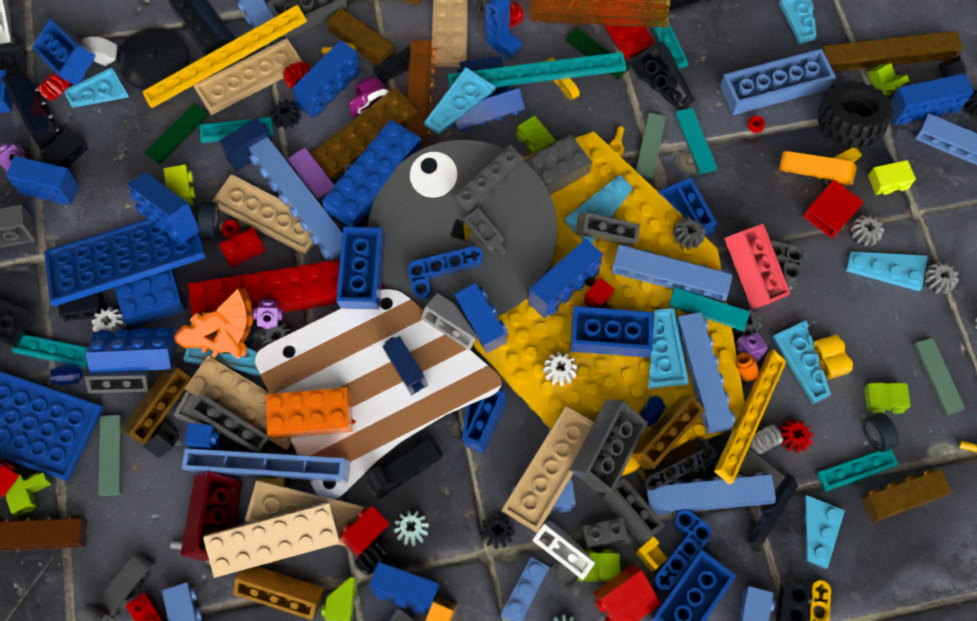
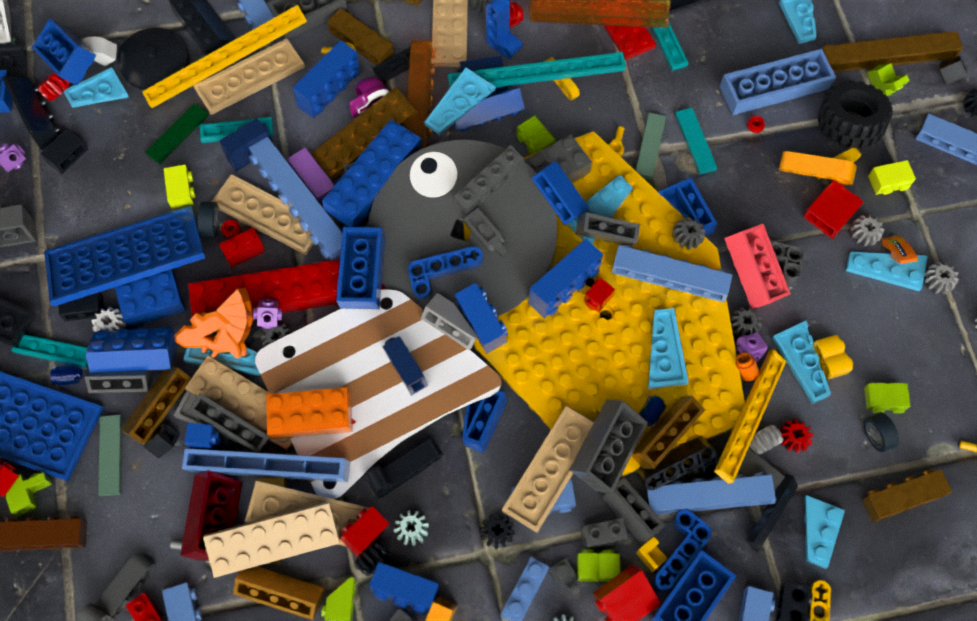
blue brick [6,156,79,205] -> none
blue brick [127,172,200,244] -> none
black gear [270,99,301,130] -> none
red gear [283,61,312,89] -> none
white slope [533,520,596,579] -> none
white gear [543,352,577,387] -> none
dark green tile [565,27,630,81] -> none
blue brick [570,306,653,358] -> none
black wedge [629,41,695,111] -> none
teal tile [668,288,750,331] -> none
medium blue brick [677,312,735,435] -> none
teal tile [816,449,899,492] -> none
blue brick [891,73,974,125] -> none
sand green tile [913,338,965,416] -> none
none -> blue brick [531,161,589,225]
none -> orange slope [882,235,918,264]

